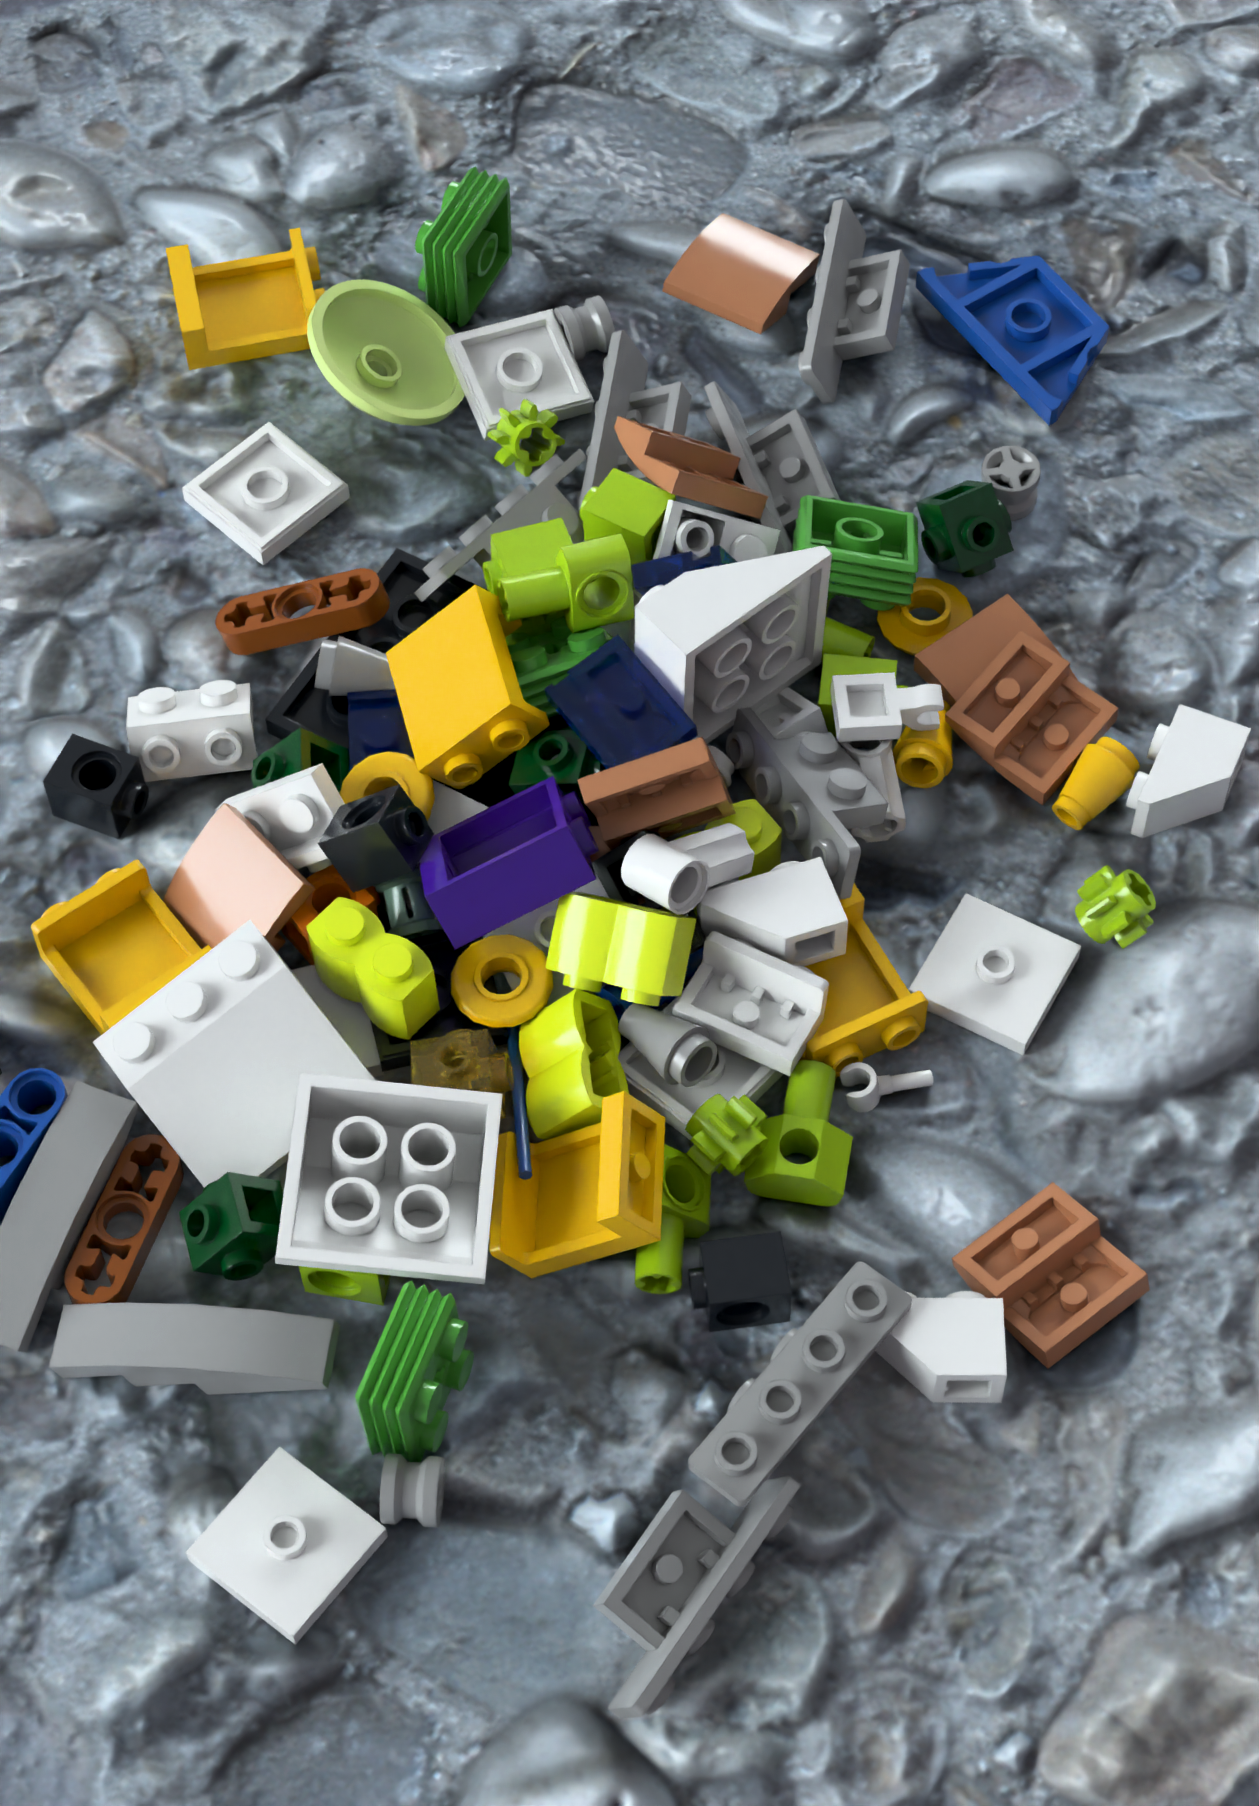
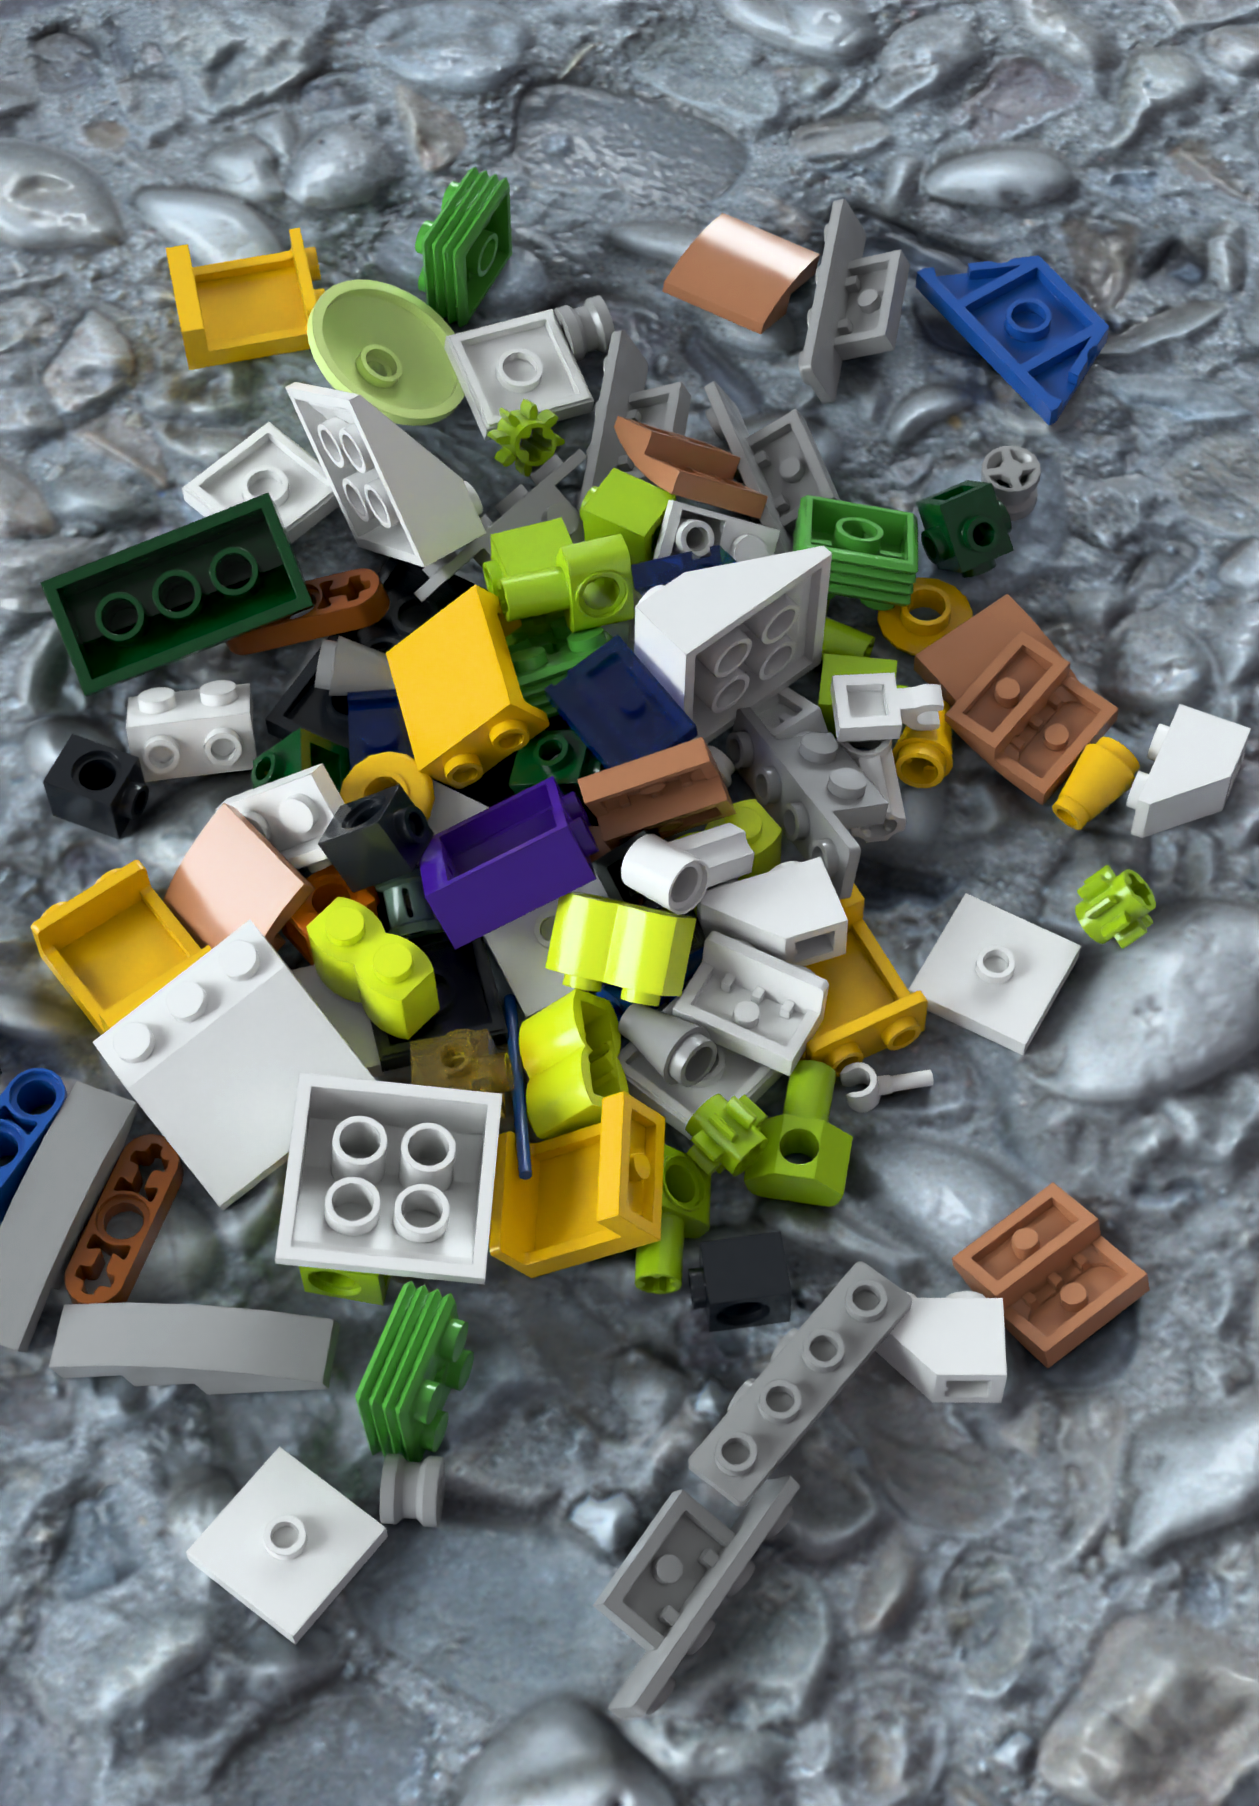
dark green brick [179,1172,284,1281] -> none
yellow piece [451,934,554,1028] -> none
none -> dark green slope [40,493,314,697]
none -> white slope [285,382,486,567]

